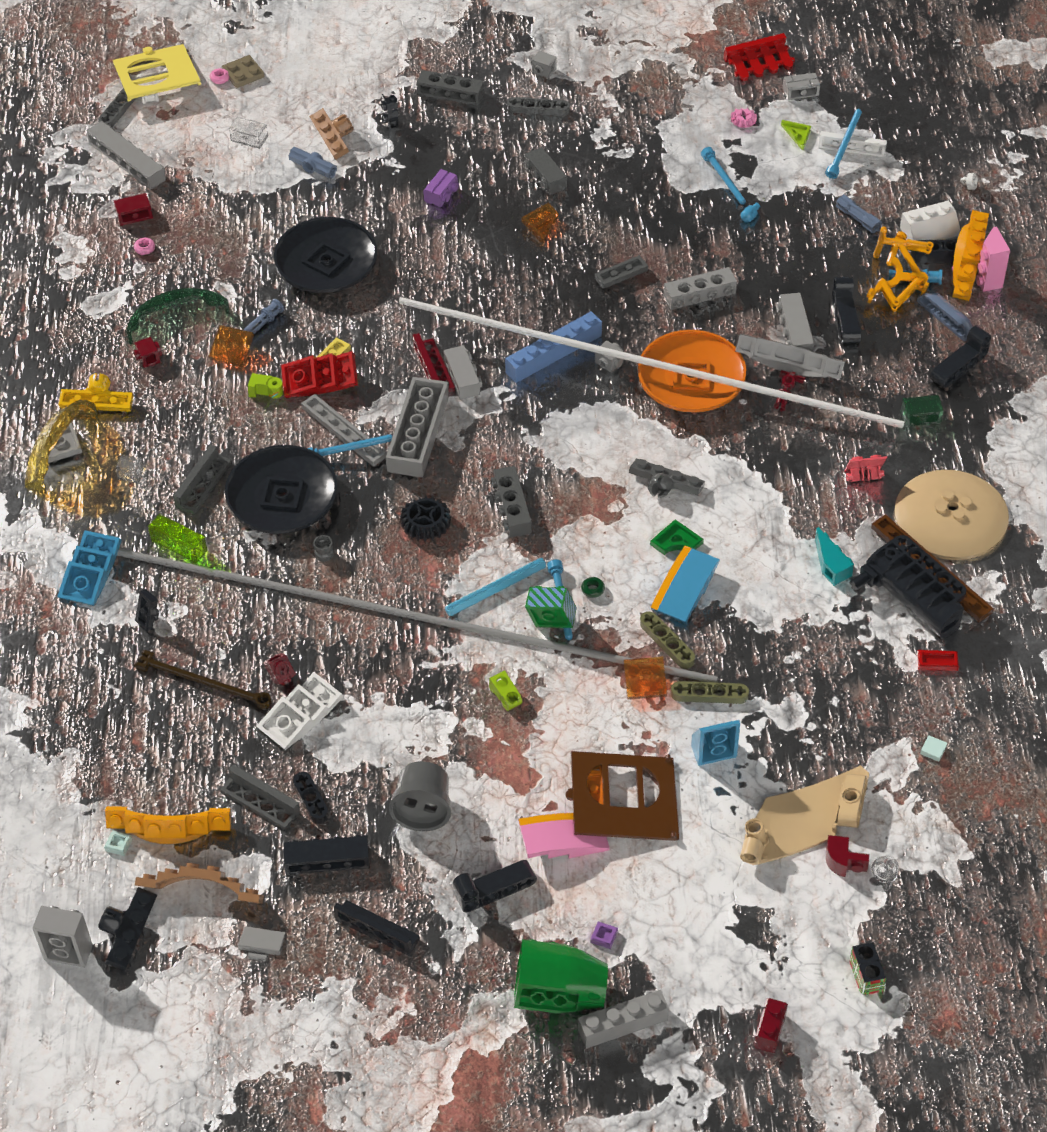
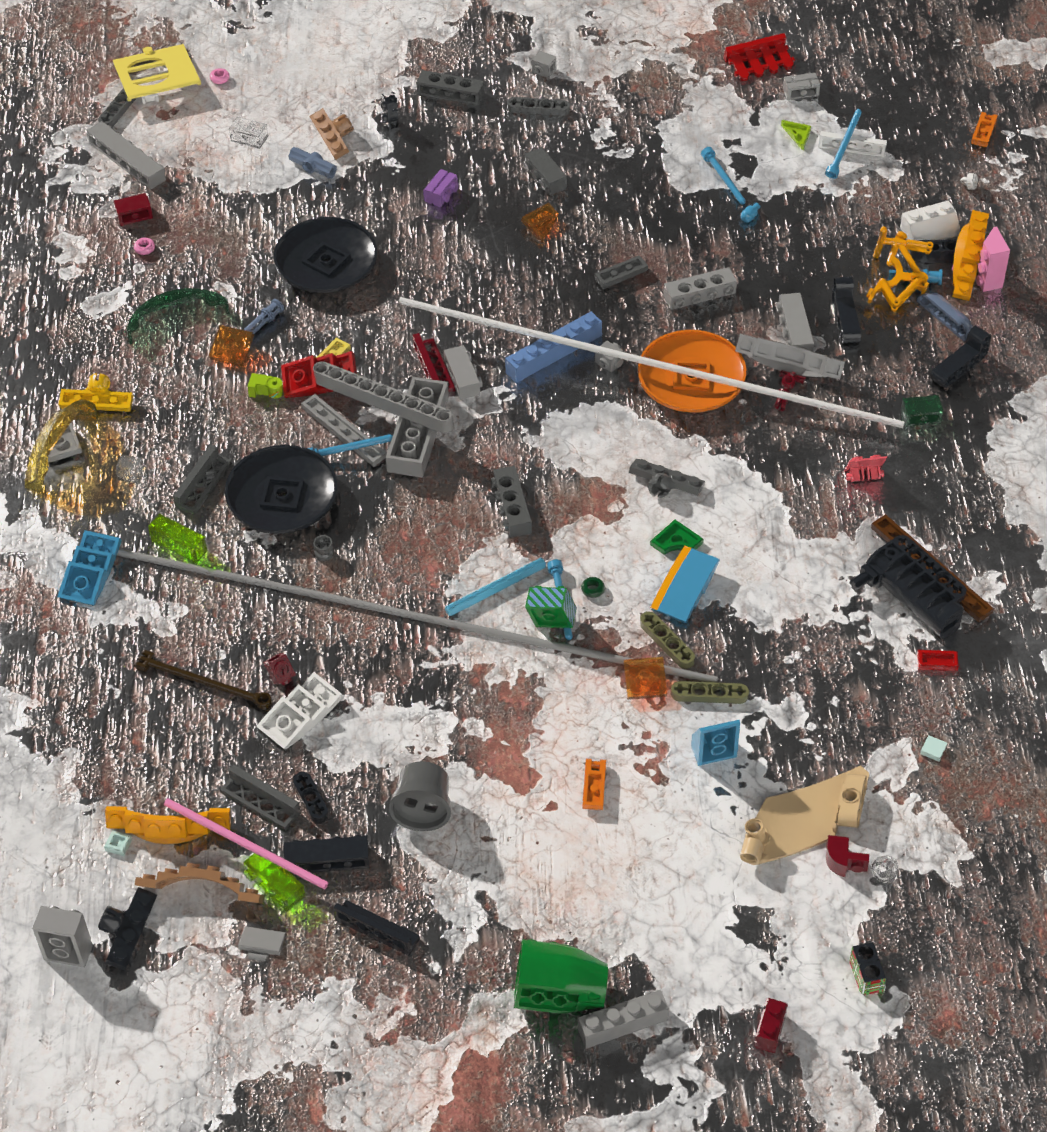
dark red brick [133,337,162,368] -> none
black hinge [135,589,160,632] -> none
dark tan plate [221,55,265,88] -> none
black gear [400,496,451,542] -> none
black beam [453,860,537,913] -> none
lime leg [489,670,522,711] -> none
bright pink slope [518,813,610,859] -> none
reddish brown door [565,751,679,841] -> none
medium lavender tile [590,921,618,949] -> none
bright pink gear [731,107,757,128] -> none
teal slope [815,527,854,586] -> none
sand blue axle [836,194,882,234] -> none
tan dish [894,470,1009,560] -> none
none -> bright pink piece [164,798,329,890]
none -> clear neon green brick [243,847,306,912]
none -> light grey beam [313,362,454,433]
none -> orange plate [971,112,998,147]

